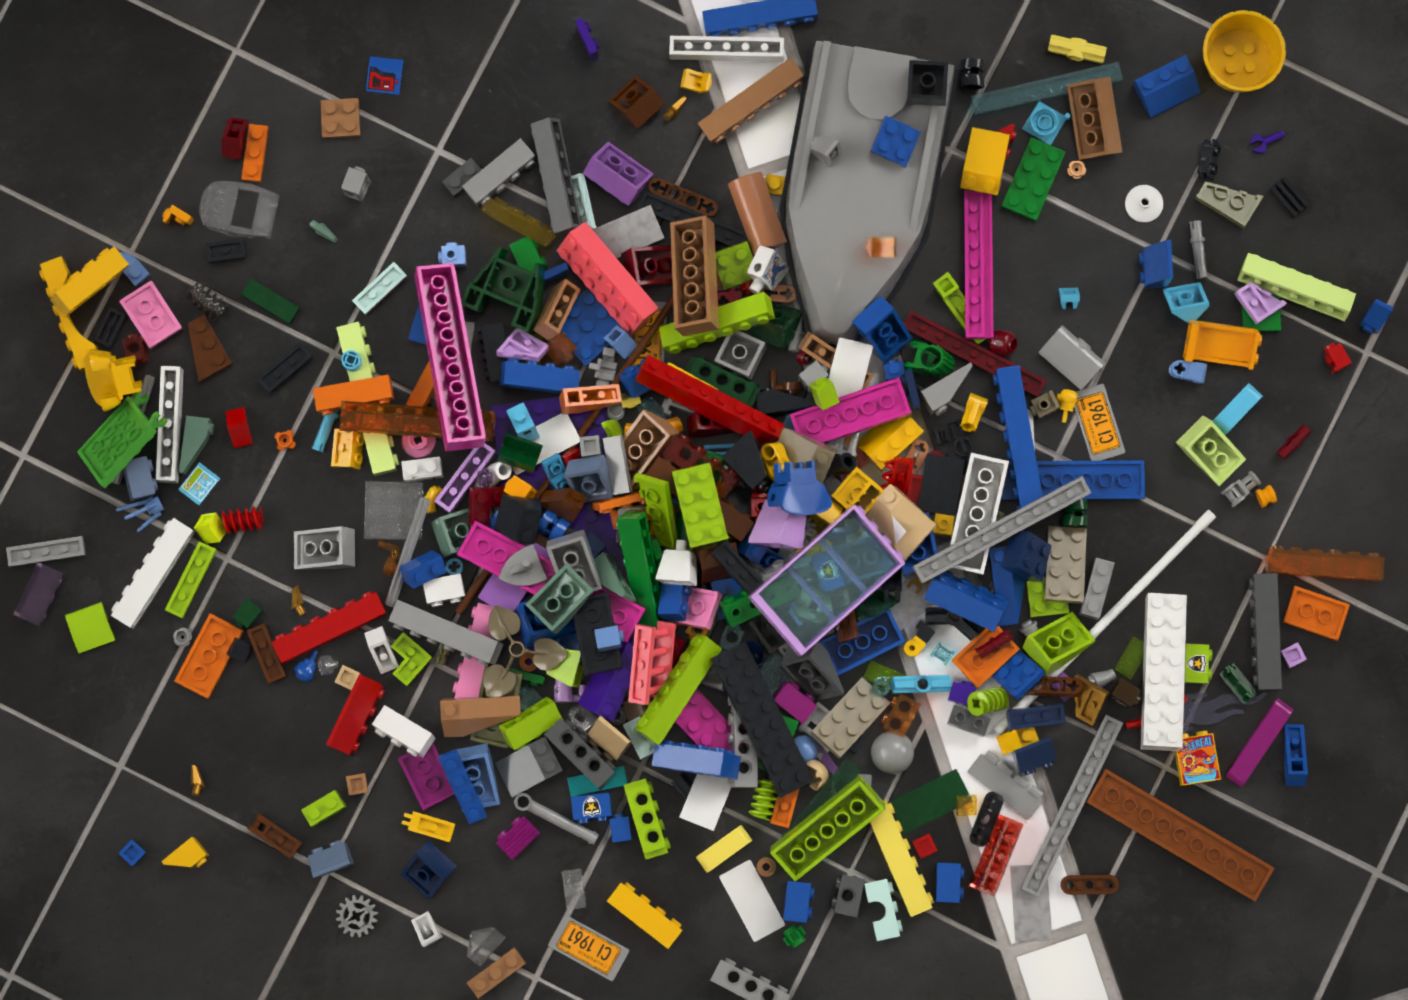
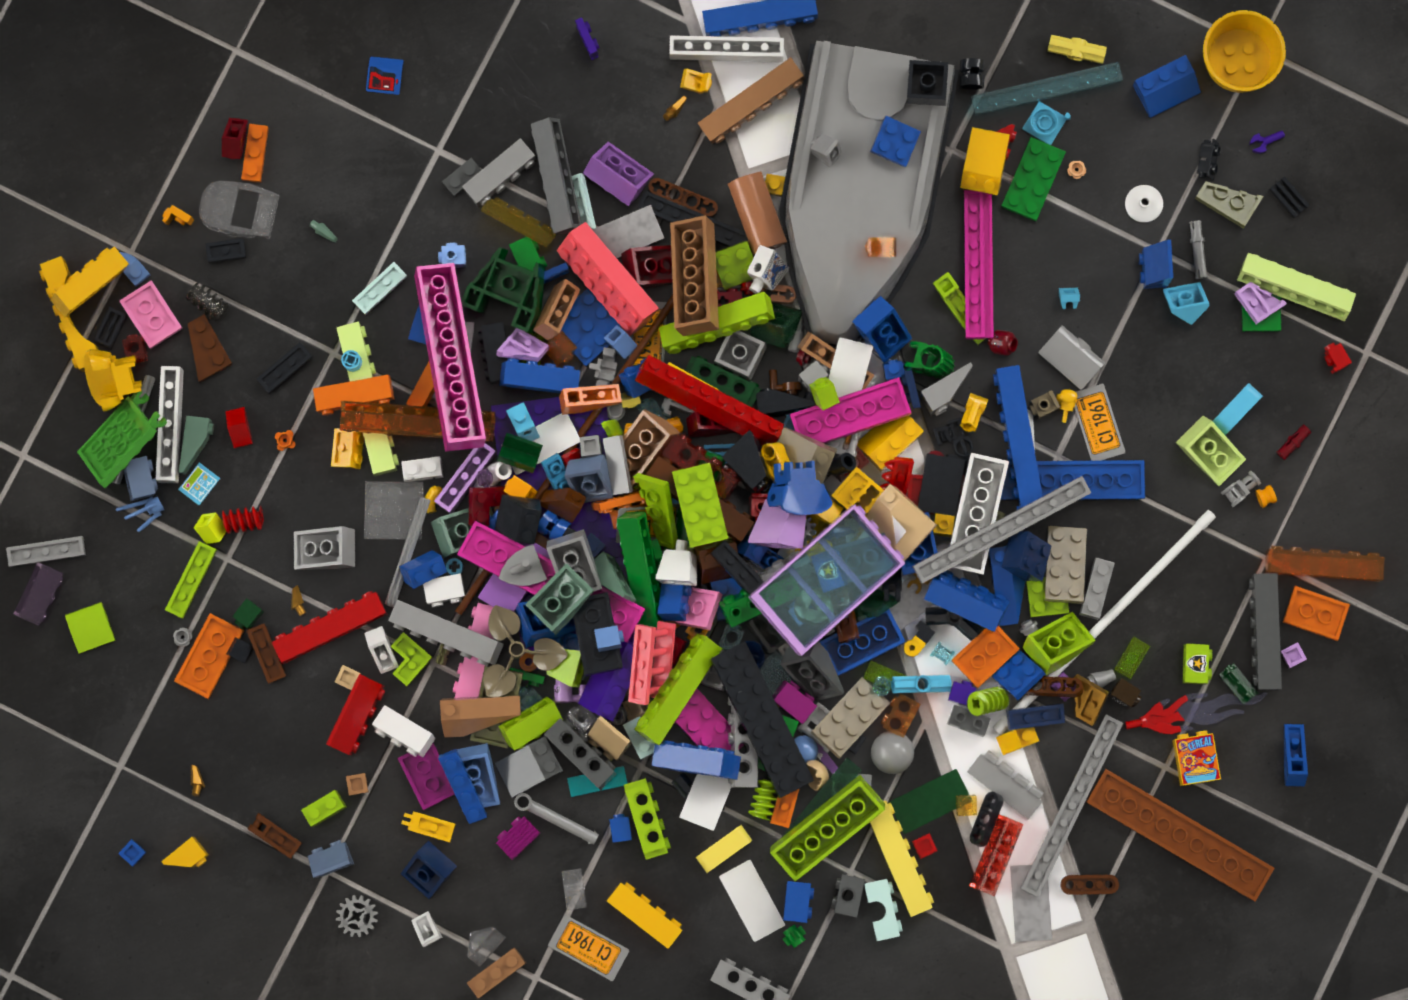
white brick [111,518,195,629] -> none
dark green tile [241,278,300,324] -> none
blue piece [294,649,318,682] -> none
medium azure pin [312,410,340,453] -> none
clear tile [318,655,338,675] -> none
medium nougat plate [320,98,361,139] -> none
light grey brick [341,166,371,202] -> none
clear orange plate [377,540,400,576] -> none
bright pink piece [402,424,436,458] -> none
blue brick [571,793,613,824] -> none
reddish brown slope [609,76,665,129] -> none
medium nougat plate [757,857,776,877] -> none
dark red plate [904,310,1047,398] -> none
nougat beam [906,440,929,474] -> none
blue brick [935,863,964,903] -> none
dark red pin [975,628,1014,660] -> none
dark blue slope [1011,737,1057,776] -> none
dark green wheel [1063,498,1088,528] -> none
medium nougat slope [1067,77,1122,160] -> none
white brick [1141,593,1187,752] -> none
medium blue piece [1169,360,1207,384] -> none
light orange panel [1183,320,1262,370] -> none
magenta beam [1225,698,1294,787] -> none
blue slope [1360,299,1394,334] -> none

